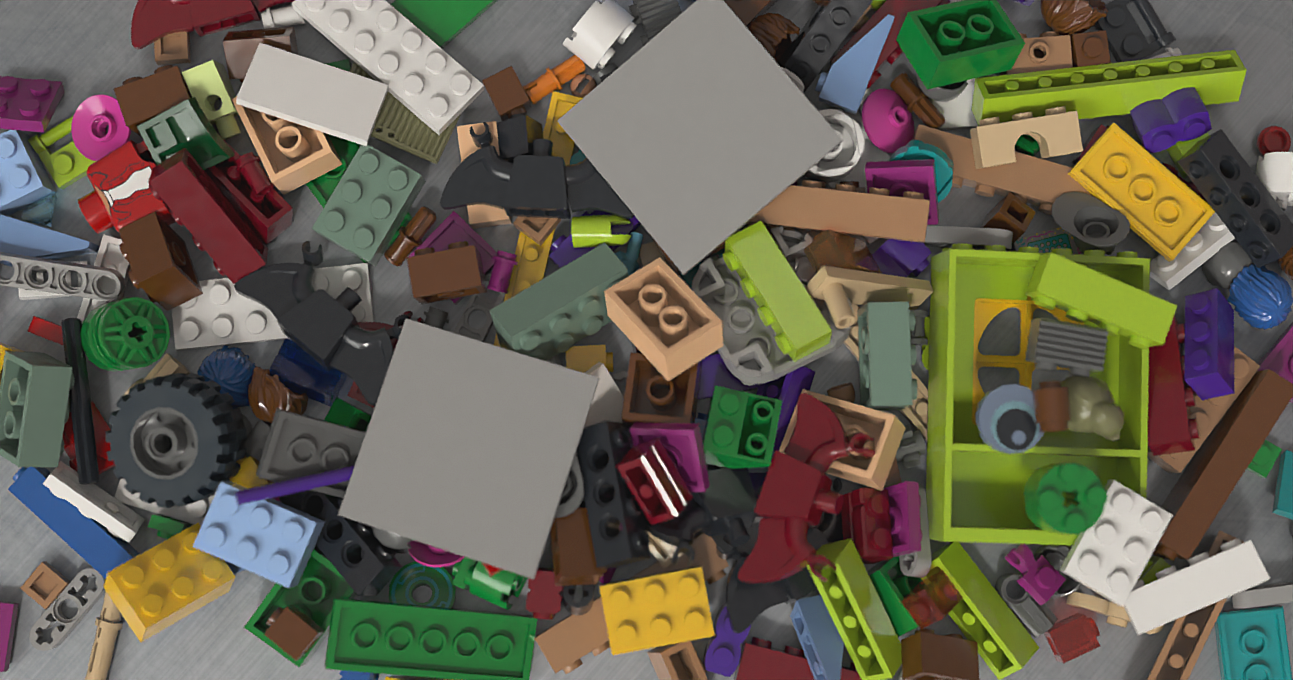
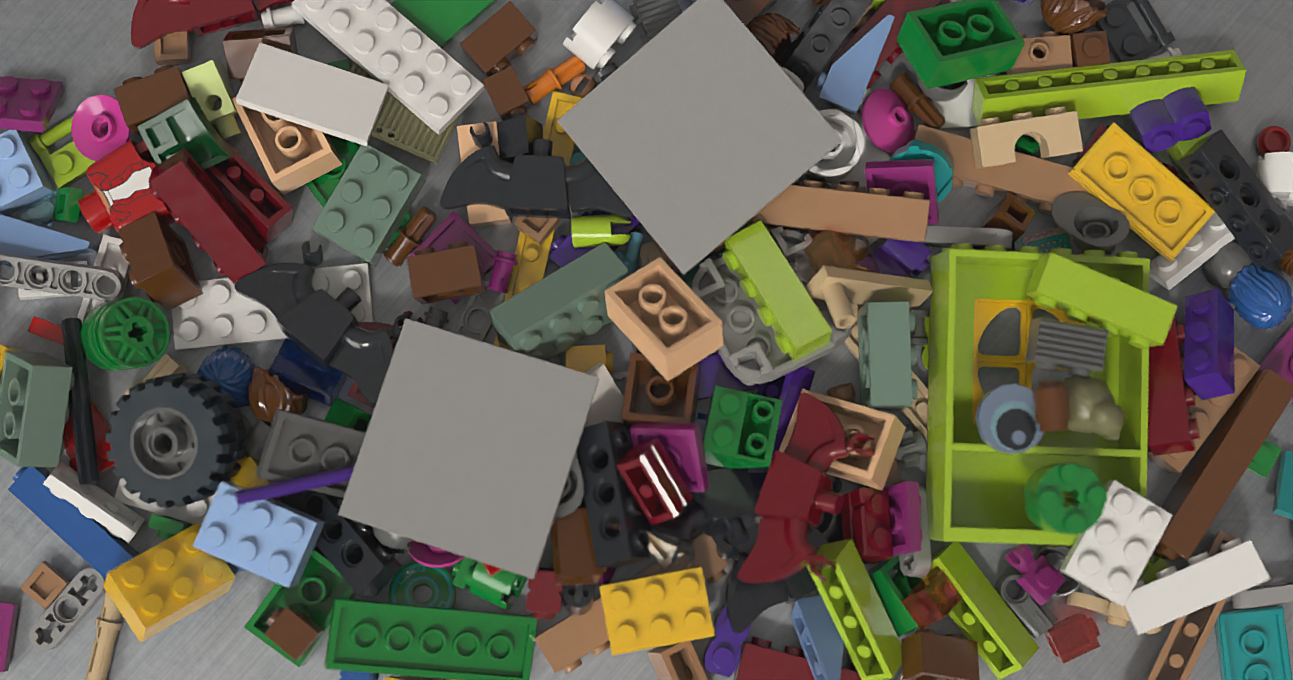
dark red pin [235,152,274,198] -> none
none -> green plate [53,187,83,223]
none -> reddish brown brick [460,1,538,78]

